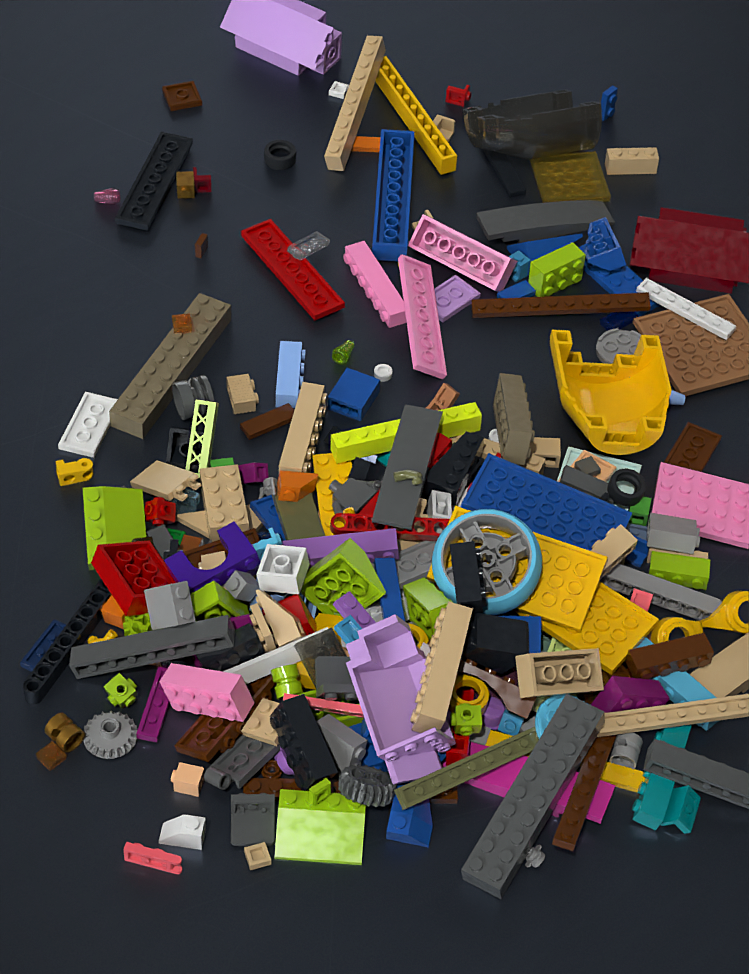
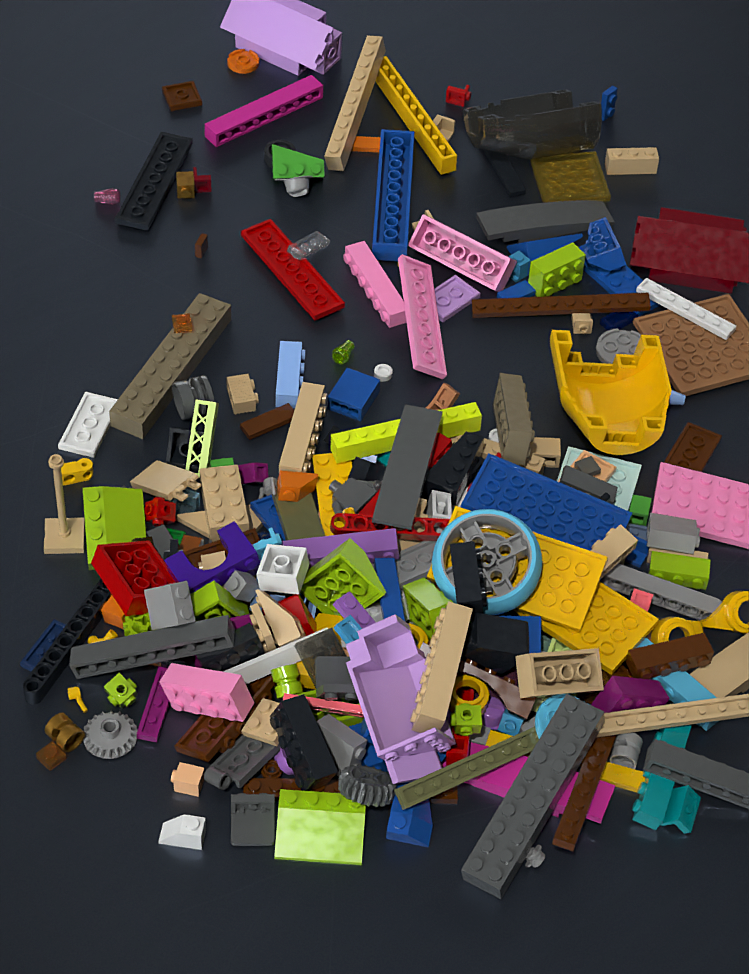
coral hinge [123,842,182,874] -> none
tan plate [244,842,271,870] -> none
lime tile [309,778,331,805] -> none
white tile [329,81,349,99] -> none
olive arm [393,470,423,485] -> none
black tyre [607,468,646,506] -> none
none -> tan tile [44,454,85,554]
none -> yellow hand [67,686,88,713]
none -> dark pink brick [205,75,323,147]
none -> orange tile [227,49,259,74]
none -> bright green wedge [271,144,324,179]
none -> light grey piece [274,176,313,197]
none -> tan bracket [572,313,593,334]

